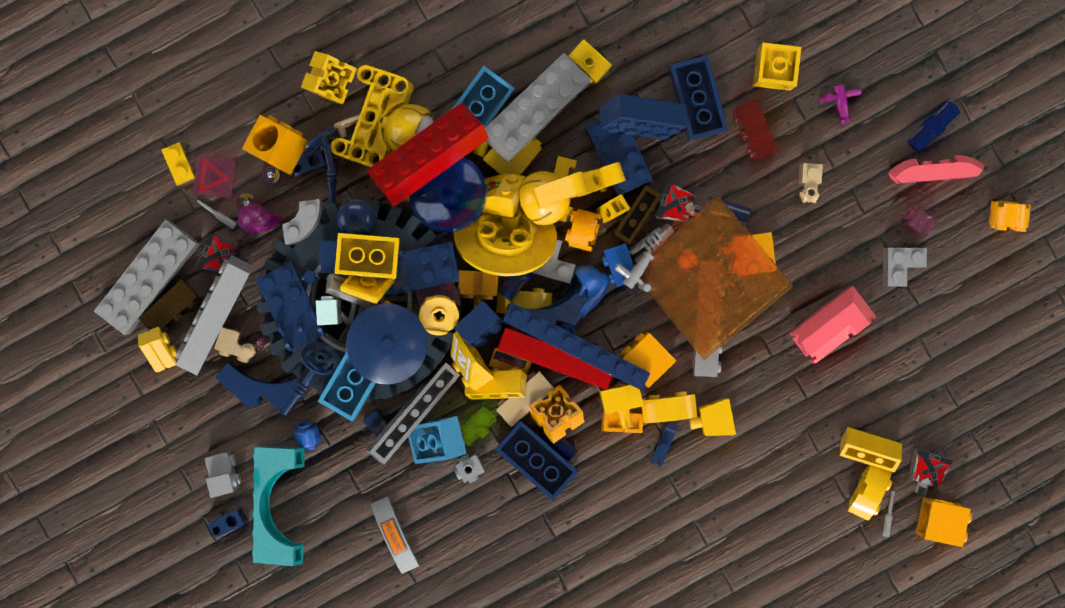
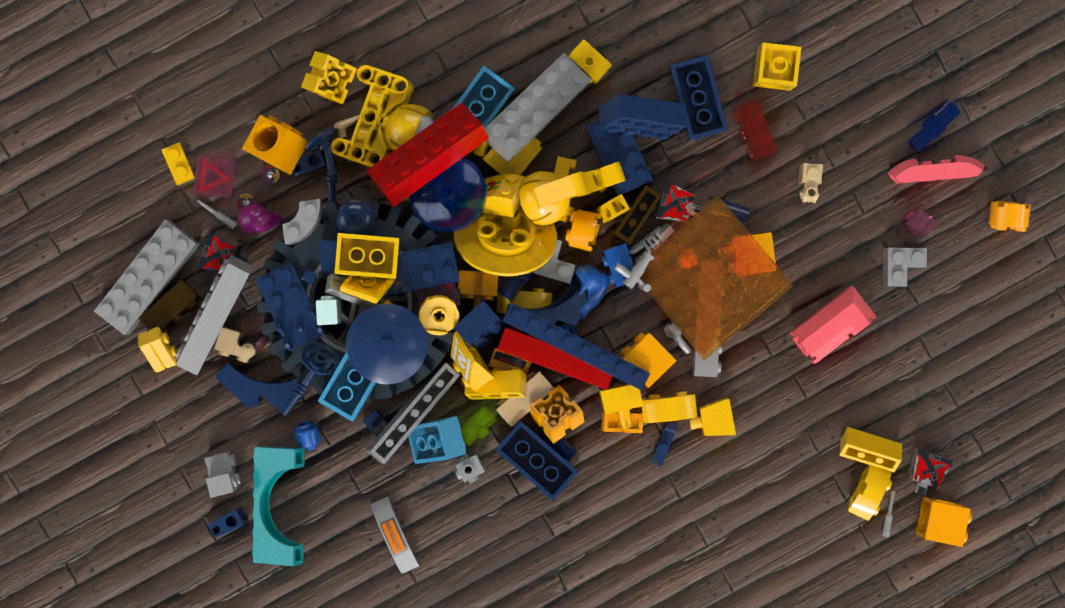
magenta piece [819,85,861,125] -> none
none -> light grey bar [664,323,692,354]

